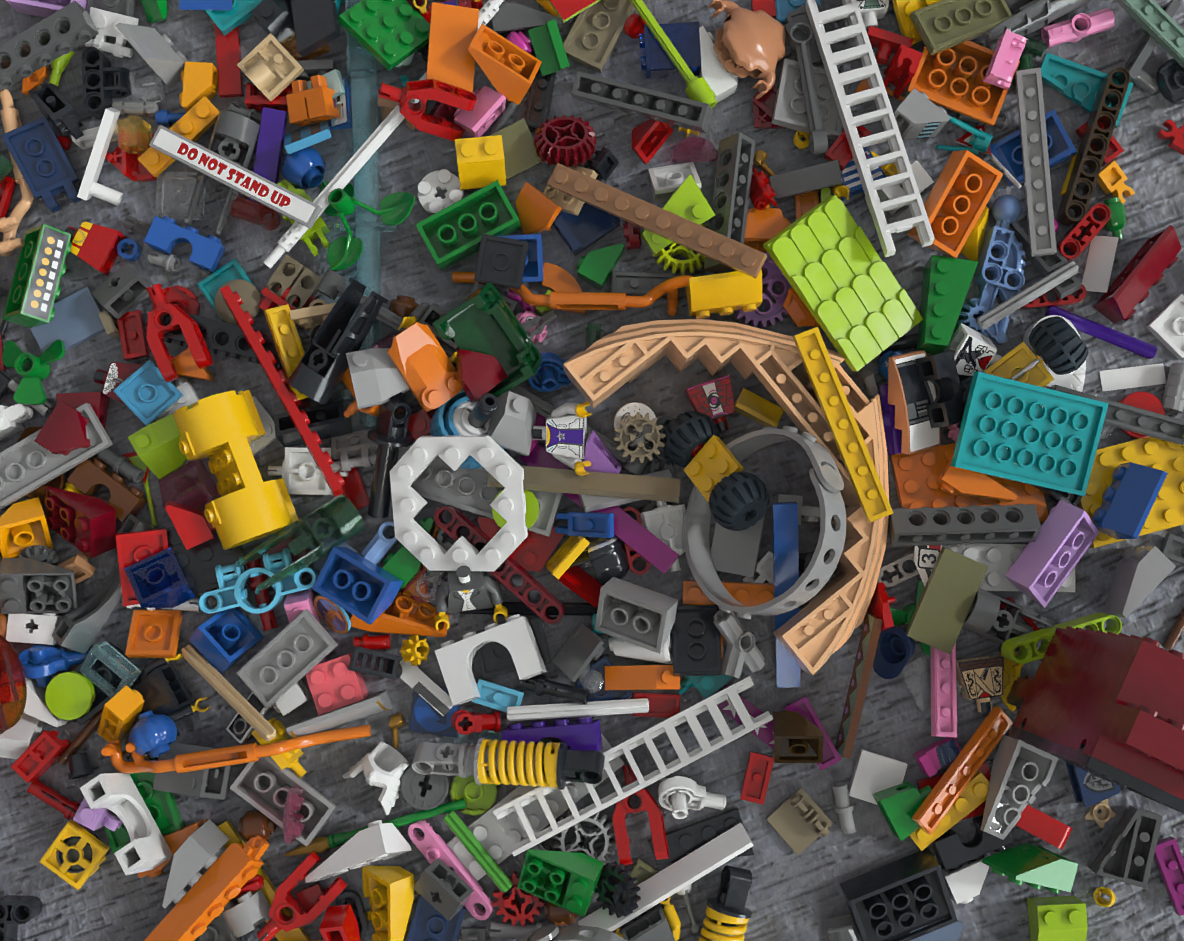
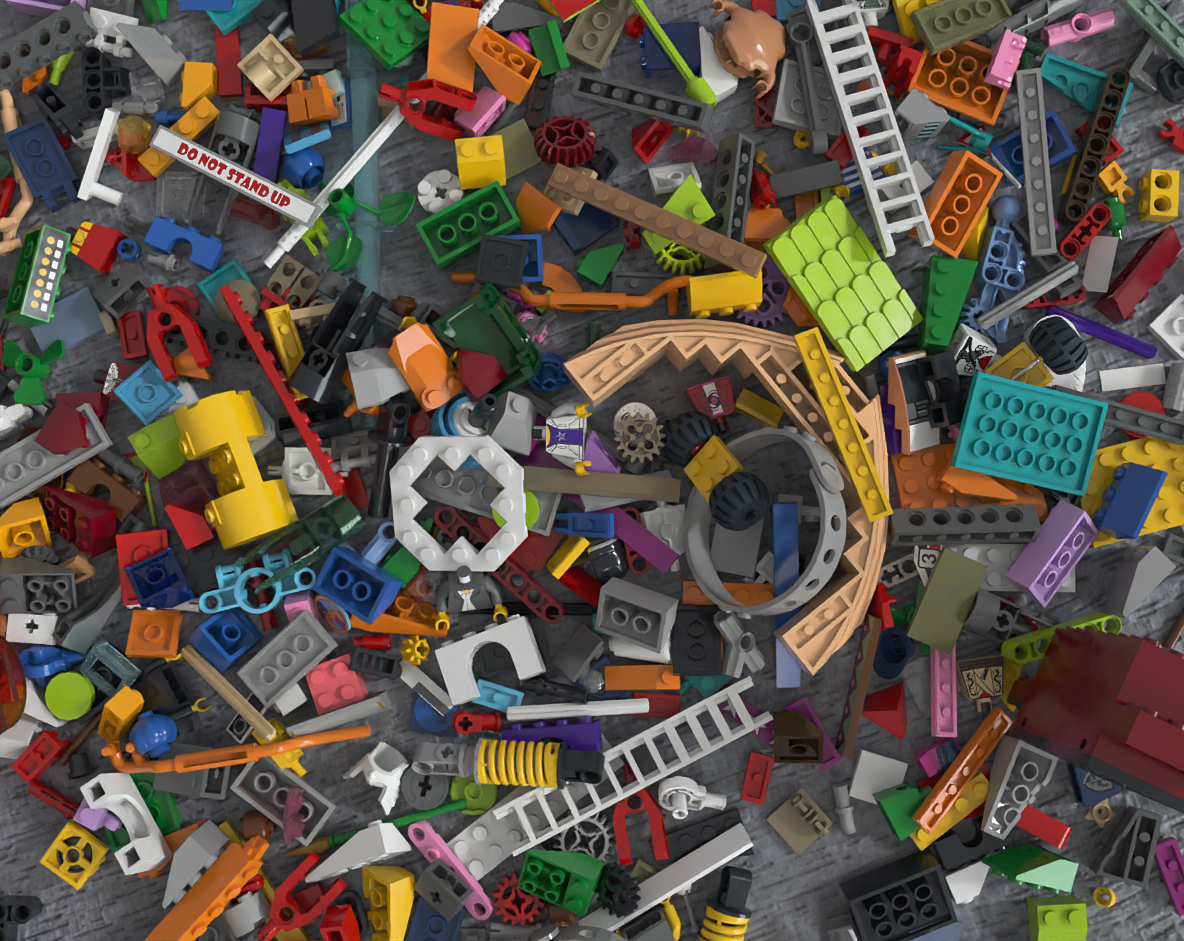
pearl gold hand [389,713,405,748] -> none
bright green axle [443,811,513,893] -> none
none -> red slope [861,681,907,740]
none -> yellow brick [1137,169,1179,223]

